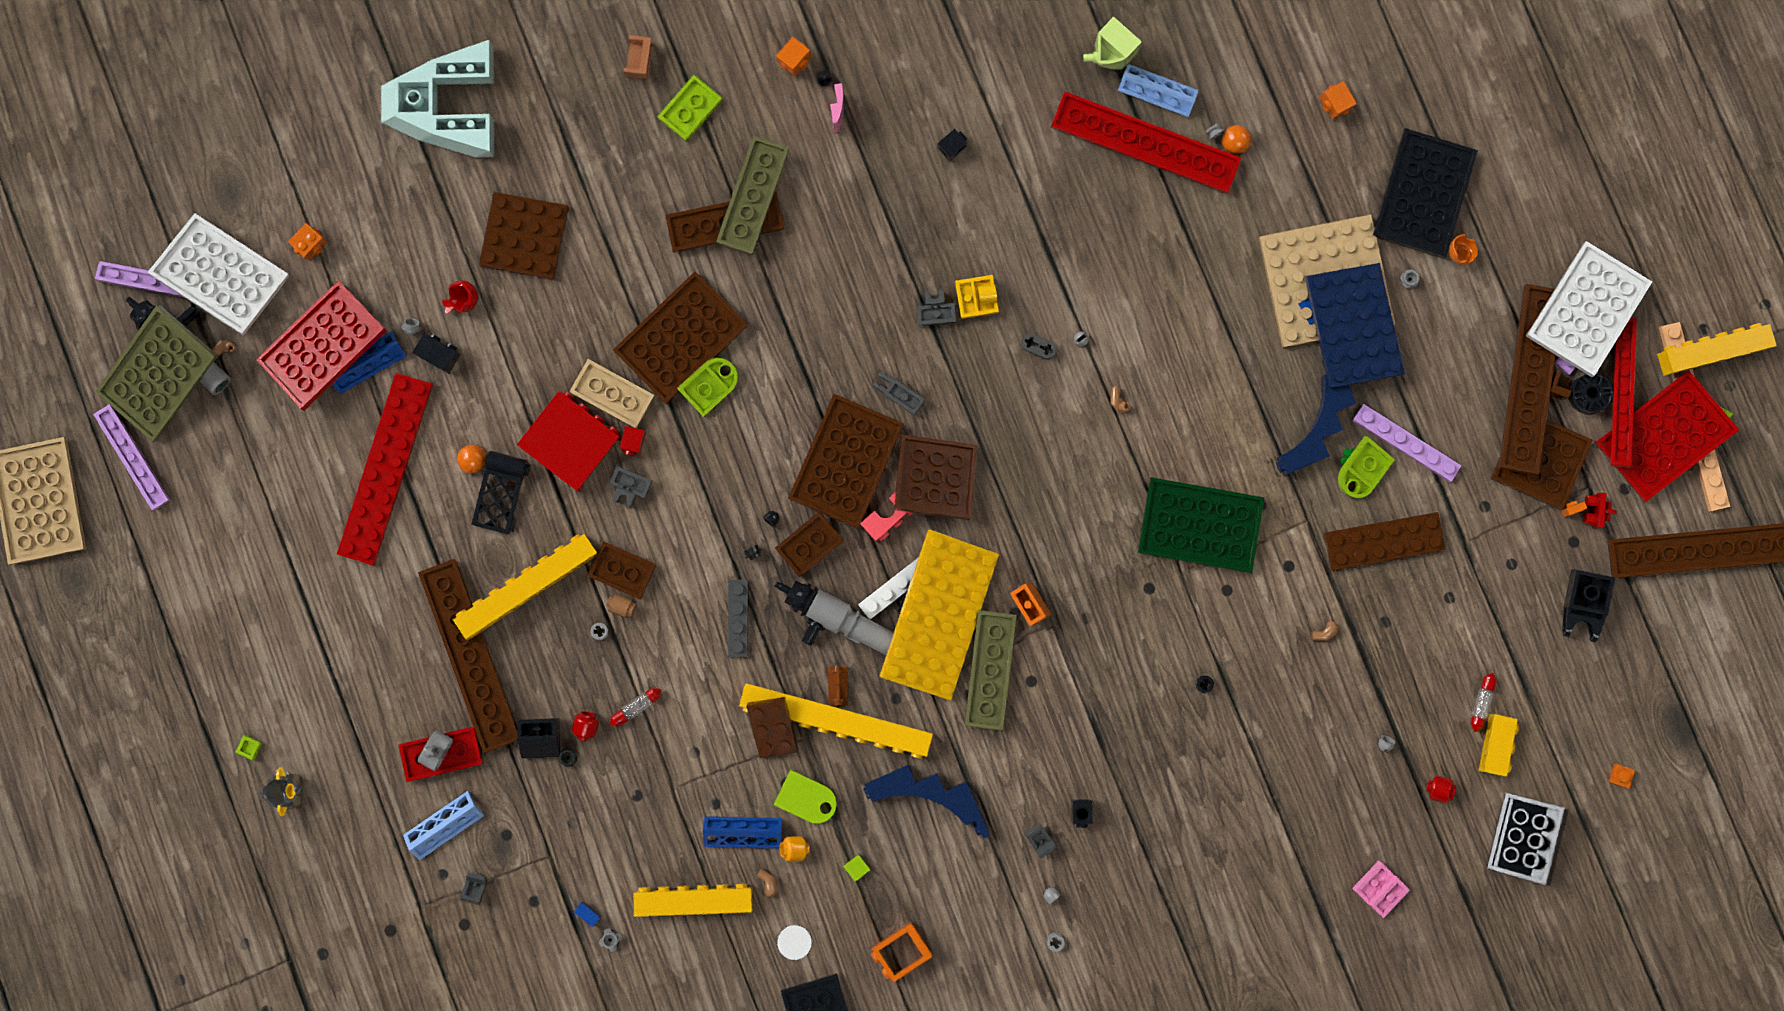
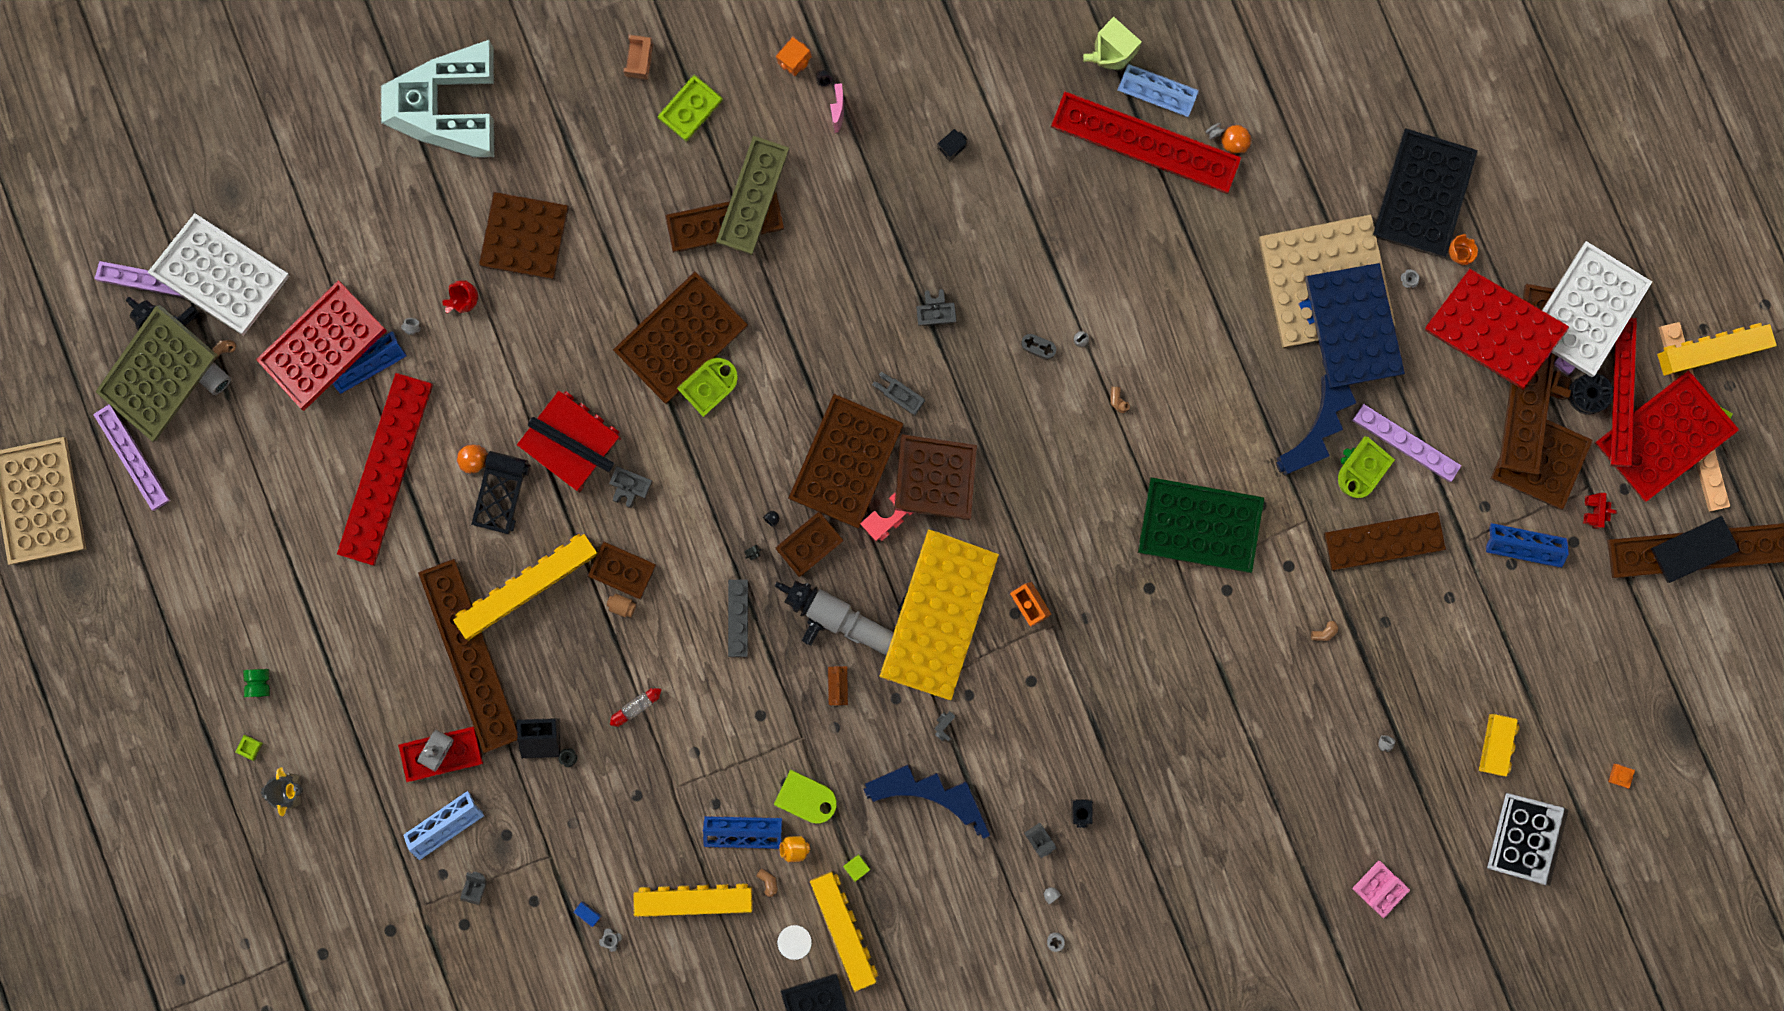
orange head [288,223,328,261] -> none
black brick [412,333,461,374] -> none
tan plate [569,359,655,428] -> none
red head [572,711,599,741] -> none
light grey bush [591,623,609,640] -> none
red brick [620,426,646,457] -> none
yellow brick [739,683,933,759] -> none
reddish brown plate [746,697,798,758] -> none
white plate [858,557,919,620] -> none
orange window [871,921,933,983] -> none
yellow plate [955,275,999,319] -> none
olive plate [964,610,1017,730] -> none
black bush [1195,676,1214,693] -> none
orange head [1319,81,1357,119] -> none
red head [1426,775,1456,803] -> none
piece [1470,673,1497,732] -> none
orange plate [1561,500,1588,517] -> none
black brick [1562,569,1616,643] -> none
none -> green wheel [243,669,270,697]
none -> black axle [528,417,614,472]
none -> yellow brick [810,871,878,992]
none -> dark grey bracket [934,711,956,742]
none -> red plate [1425,269,1569,390]
none -> blue fence [1486,523,1569,568]
none -> black tile [1651,516,1739,583]

